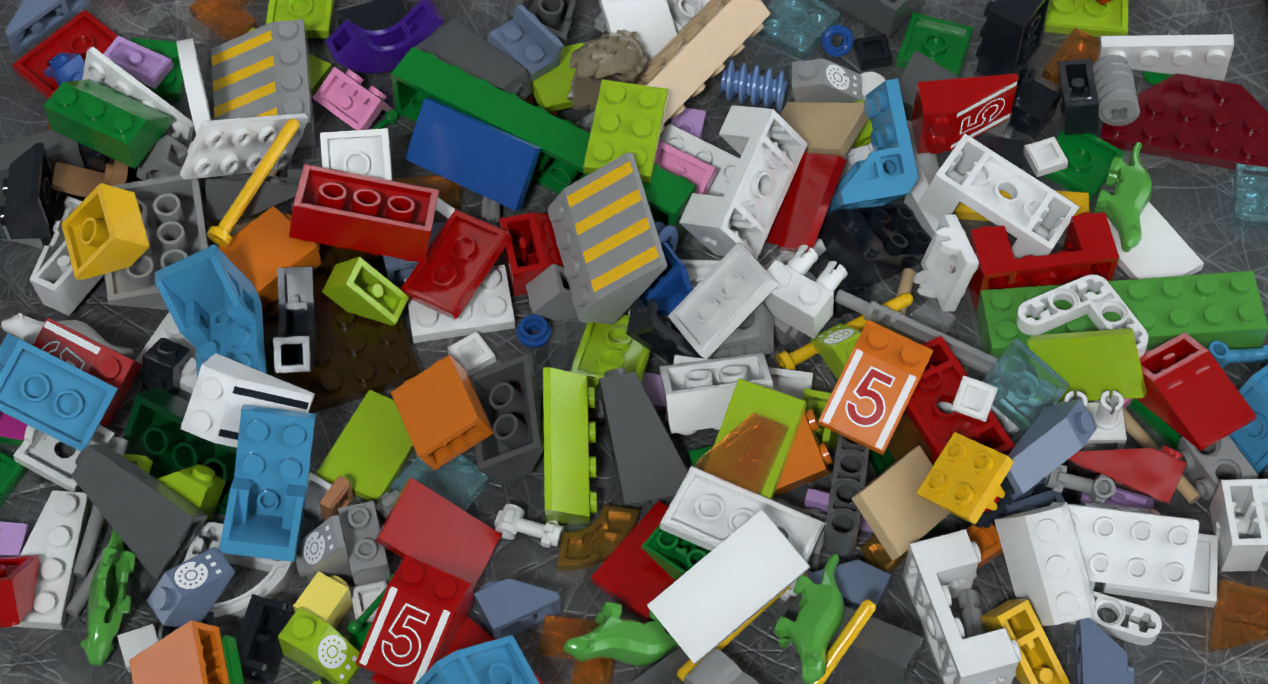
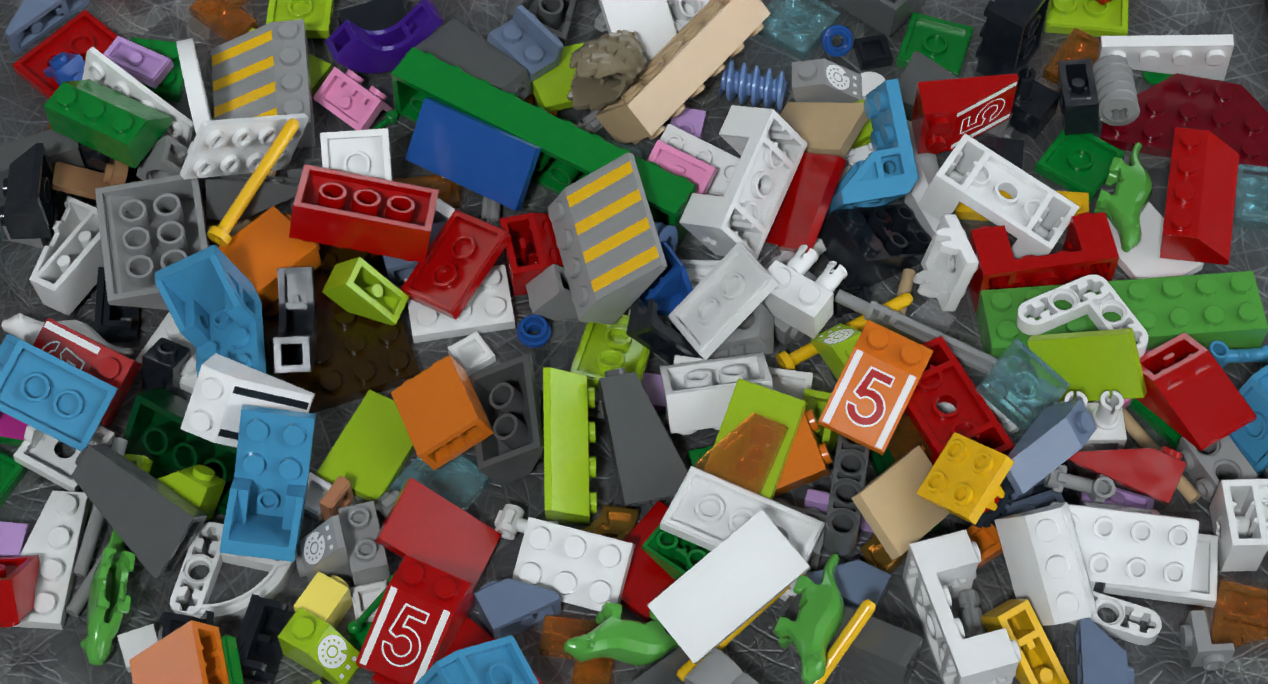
yellow slope [61,183,150,280] -> none
sand blue slope [147,547,235,627] -> none
lime plate [583,79,668,183] -> none
white tile [951,375,998,422] -> none
white tile [1023,137,1068,177] -> none
none -> black hinge [94,267,141,343]
none -> white plate [512,517,635,612]
none -> red slope [1159,127,1239,265]
none -> light grey bracket [1179,610,1235,670]

